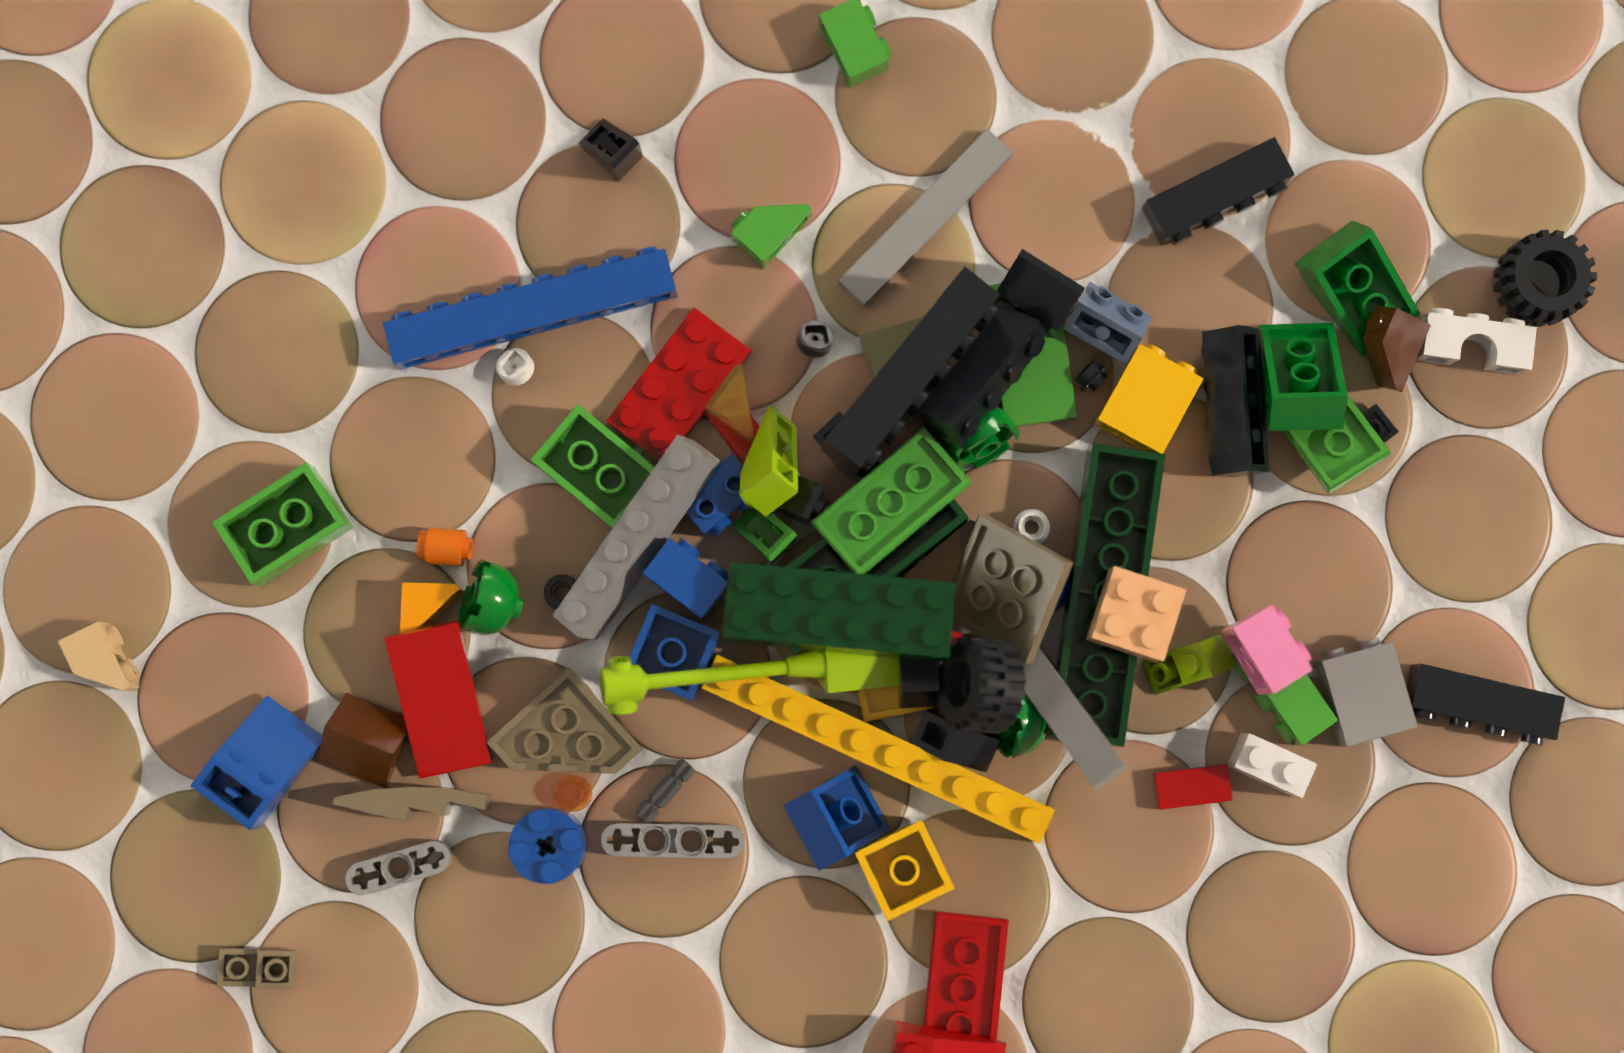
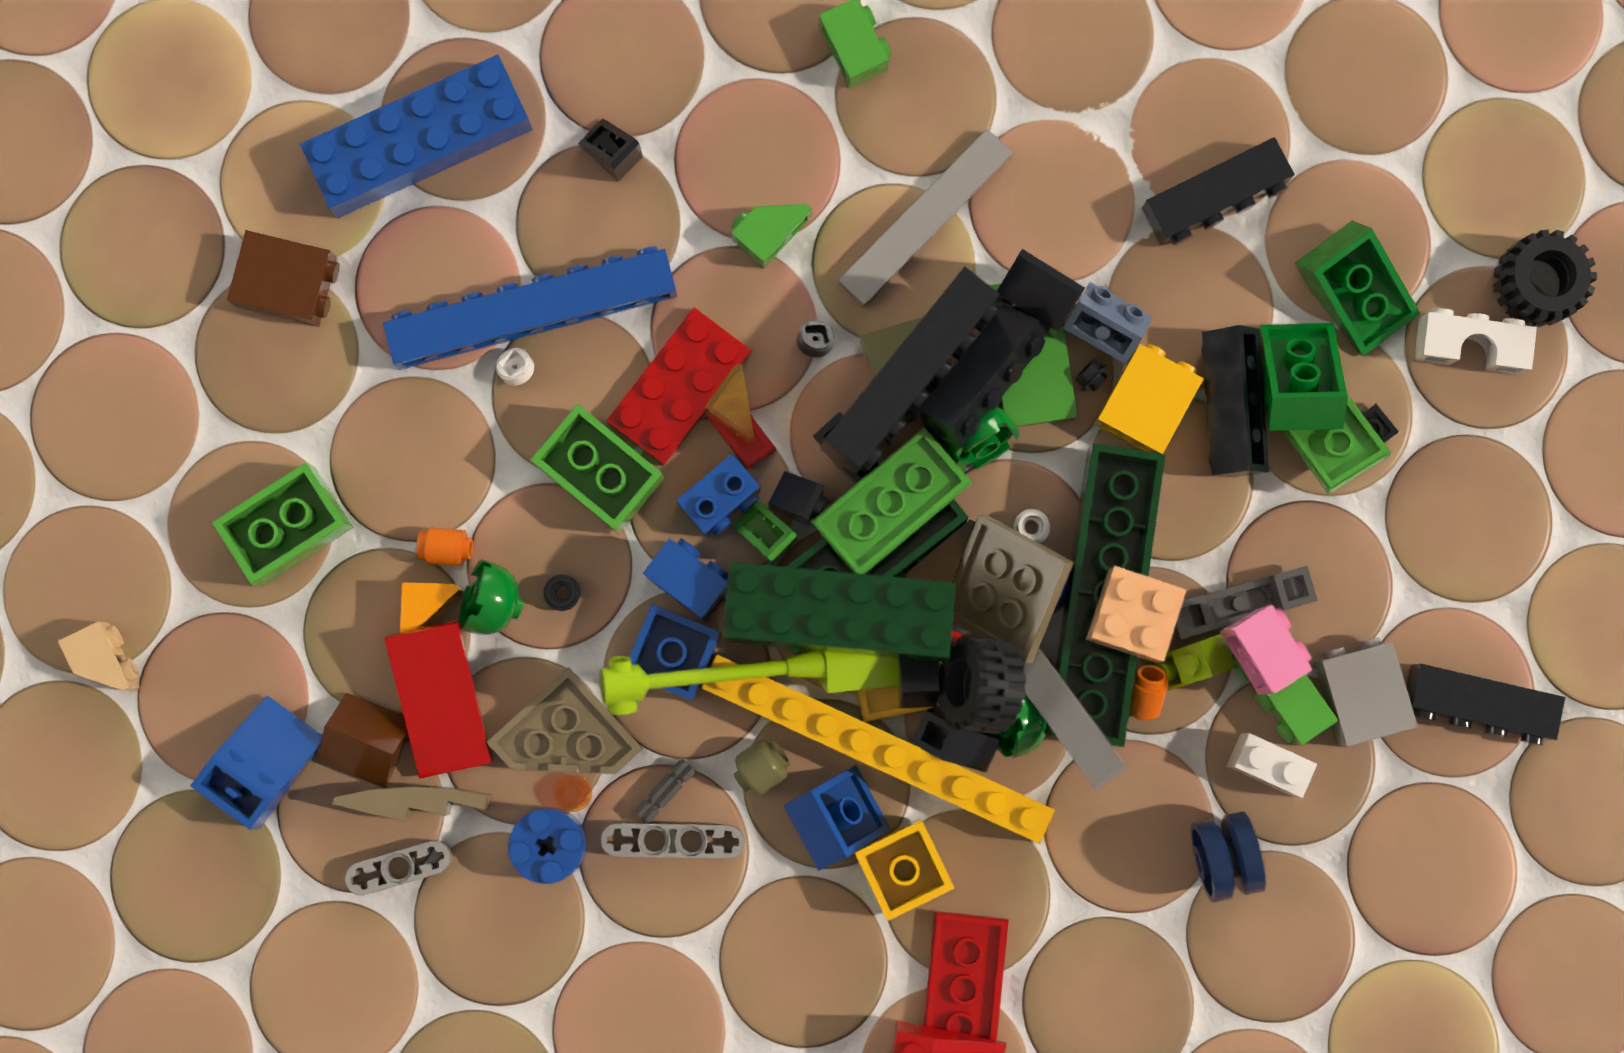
dark tan slope [217,947,296,988] -> none
light grey brick [552,434,721,640] -> none
lime slope [740,406,798,517] -> none
red tile [1153,764,1233,810] -> none
reddish brown slope [1363,305,1431,392] -> none
none -> reddish brown brick [227,230,340,326]
none -> blue brick [300,54,533,218]
none -> olive head [734,740,790,795]
none -> orange brick [1129,665,1168,721]
none -> dark grey slope [1175,566,1318,640]
none -> dark blue wheel [1190,811,1266,903]

